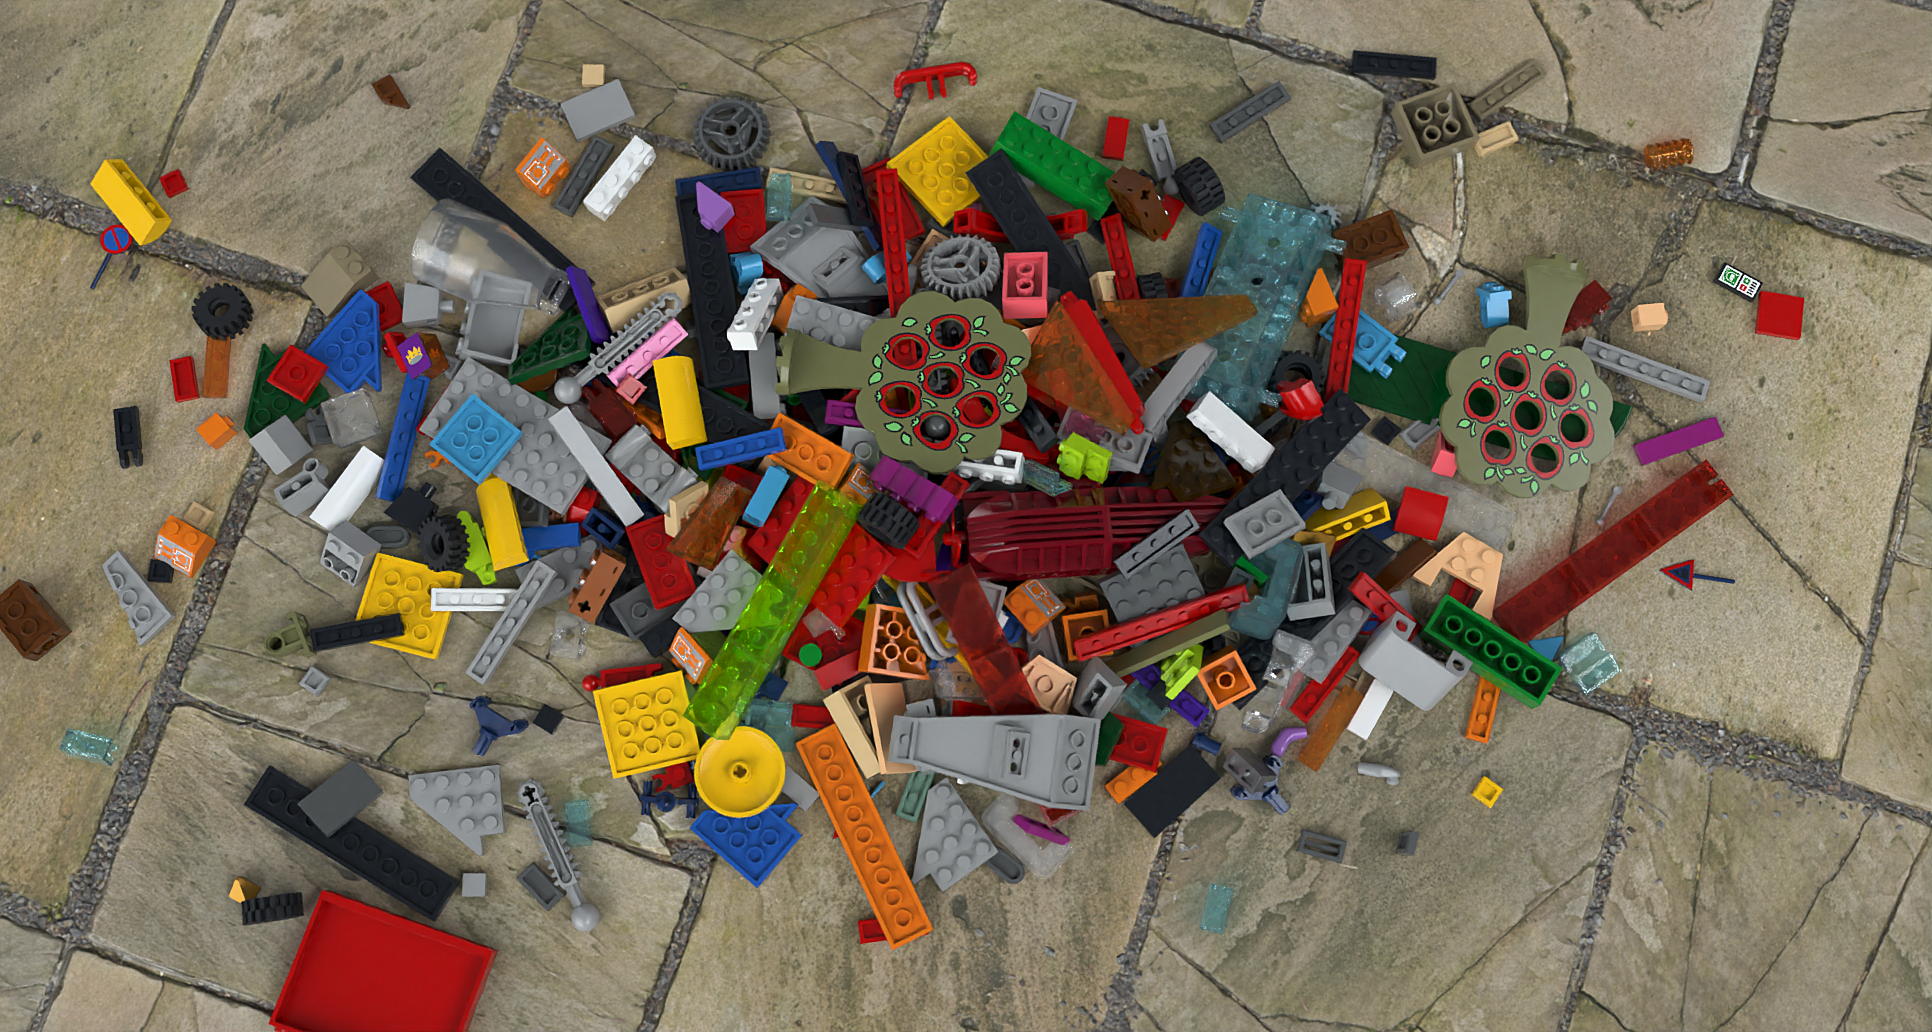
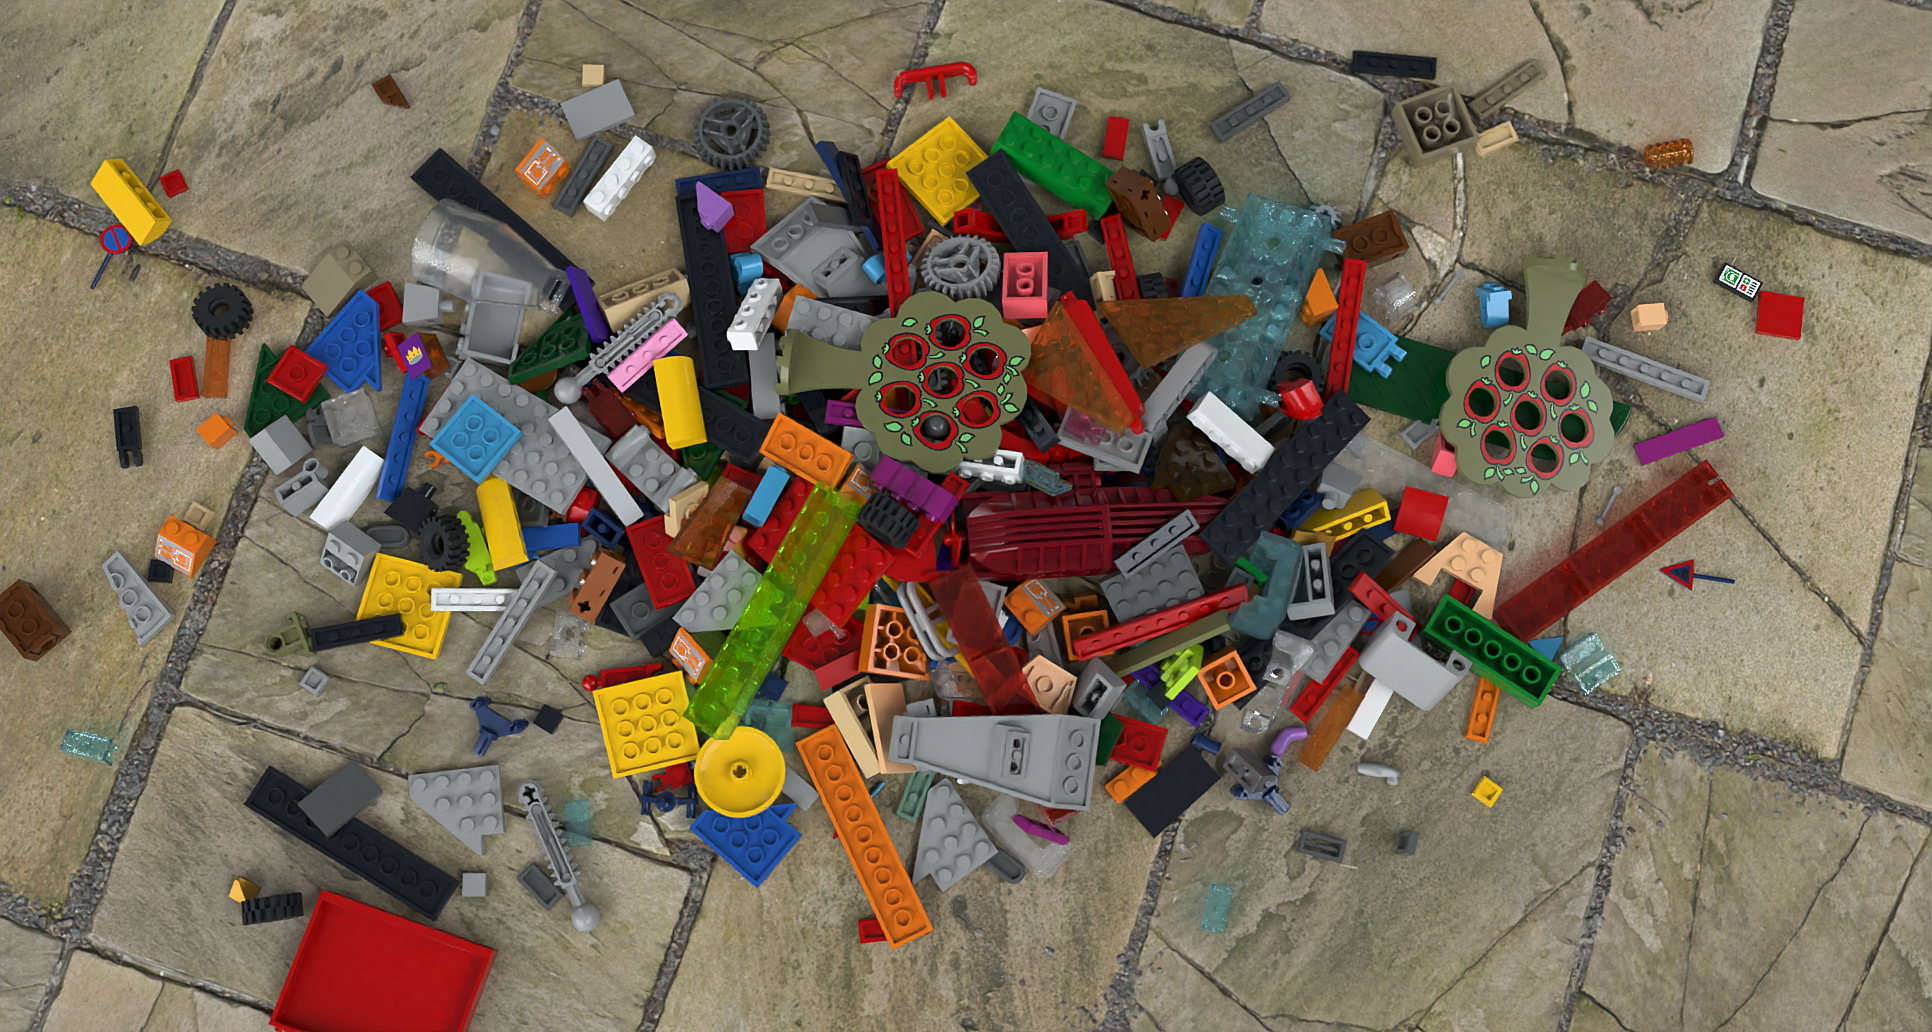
tile [615,373,647,404] -> none
blue plate [695,427,787,471] -> none
clear light blue hinge [767,173,792,221] -> none
green tile [799,644,822,667] -> none
lime plate [1056,432,1113,484] -> none
light grey plate [1224,489,1306,559] -> none
black tile [1370,416,1401,447] -> none

